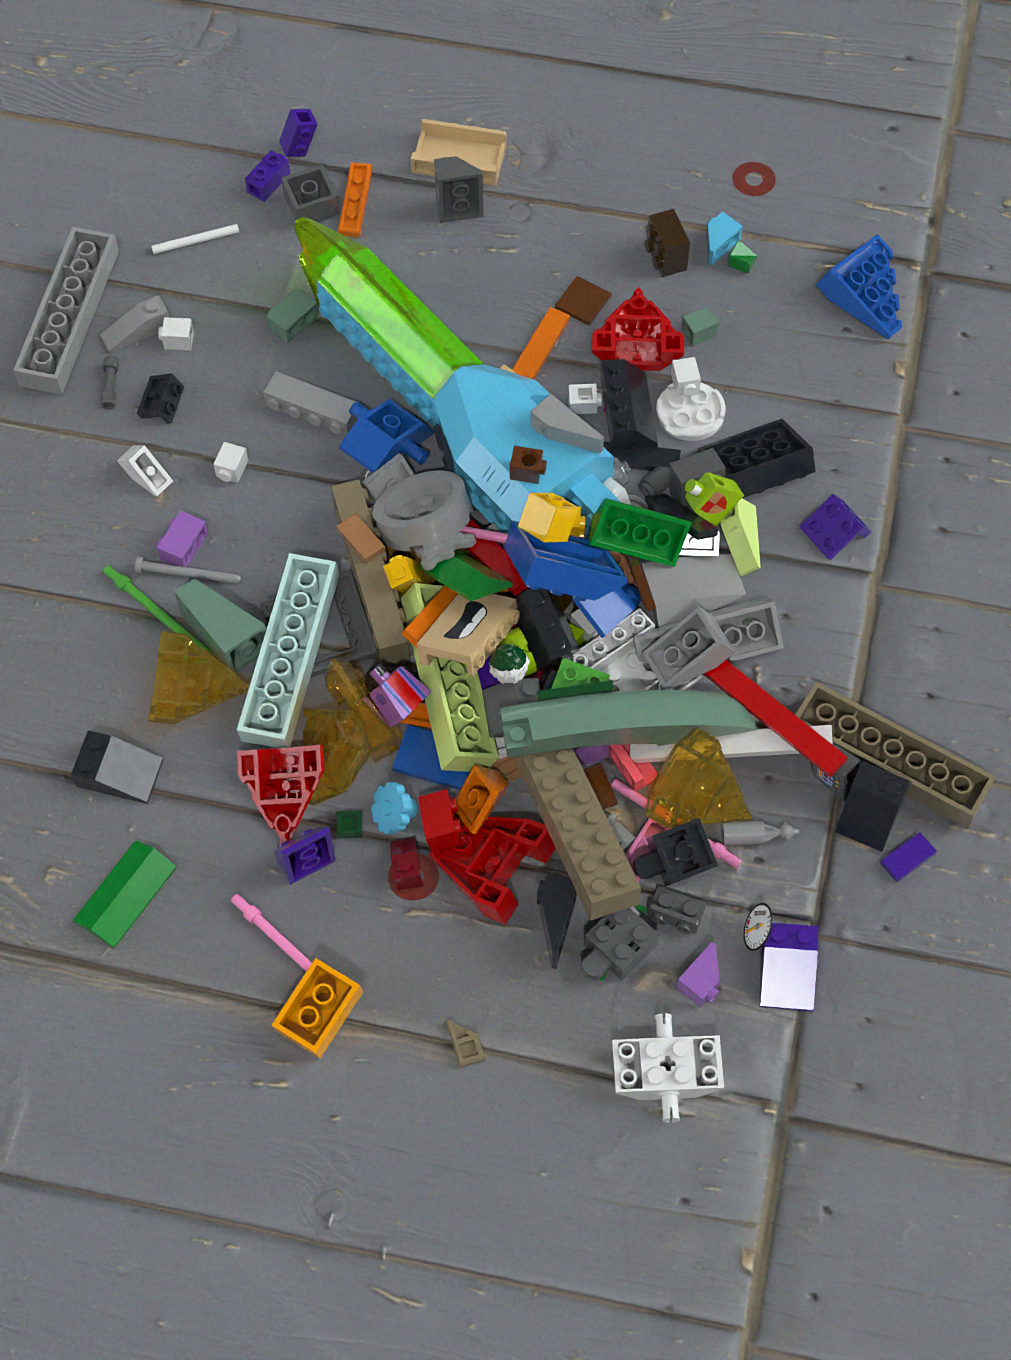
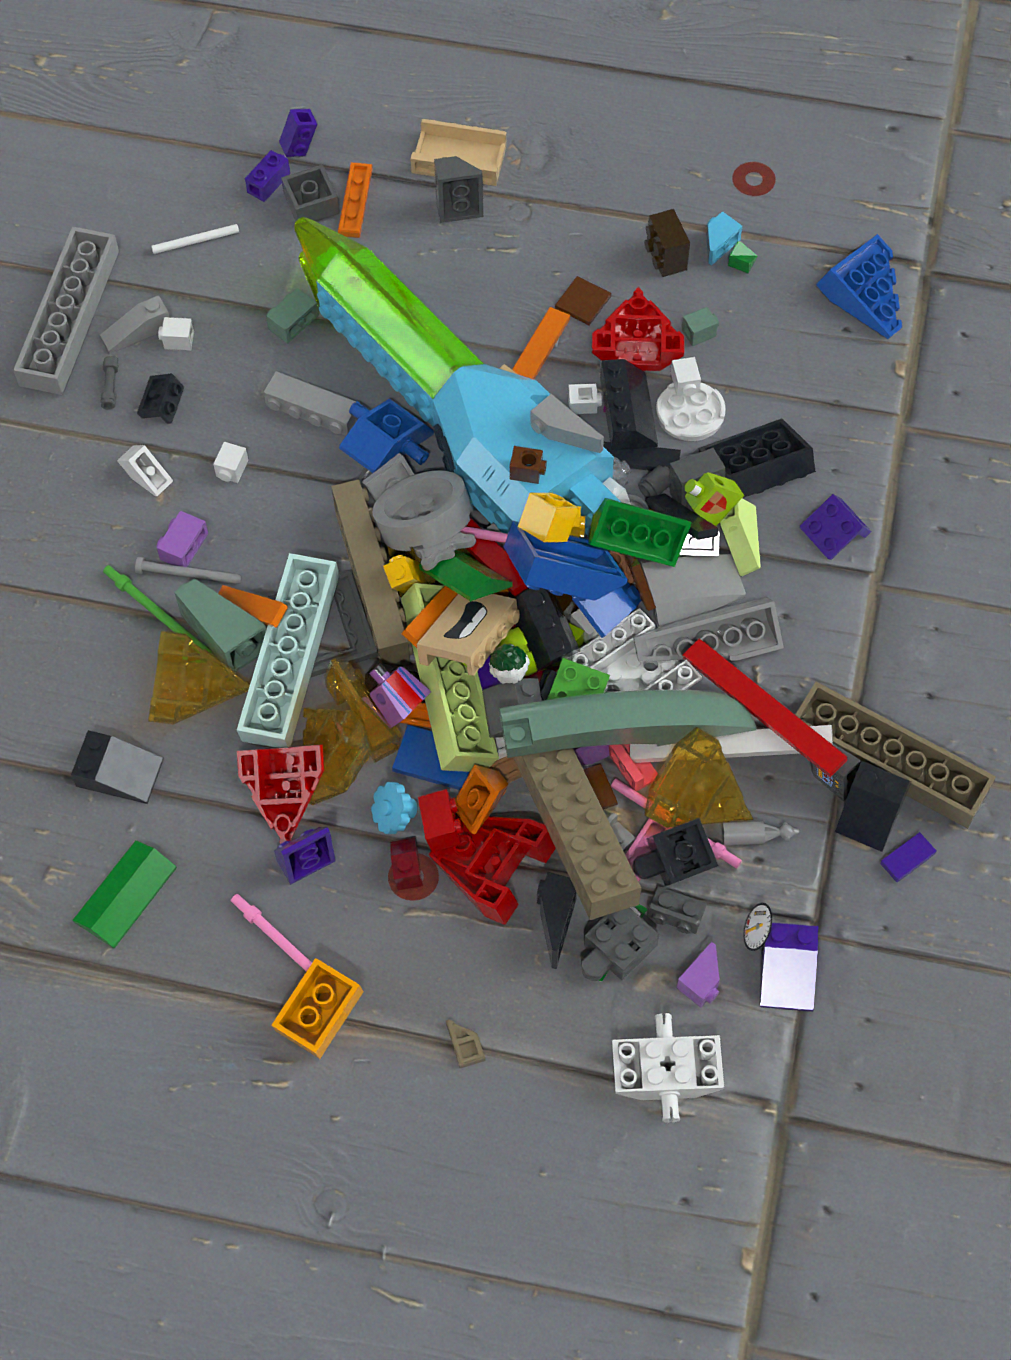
medium nougat tile [336,514,385,563] -> none
dark green tile [336,811,363,838] -> none
dark green tile [536,680,614,701] -> none
light grey slope [643,607,735,690] -> none
none -> orange tile [218,585,288,628]

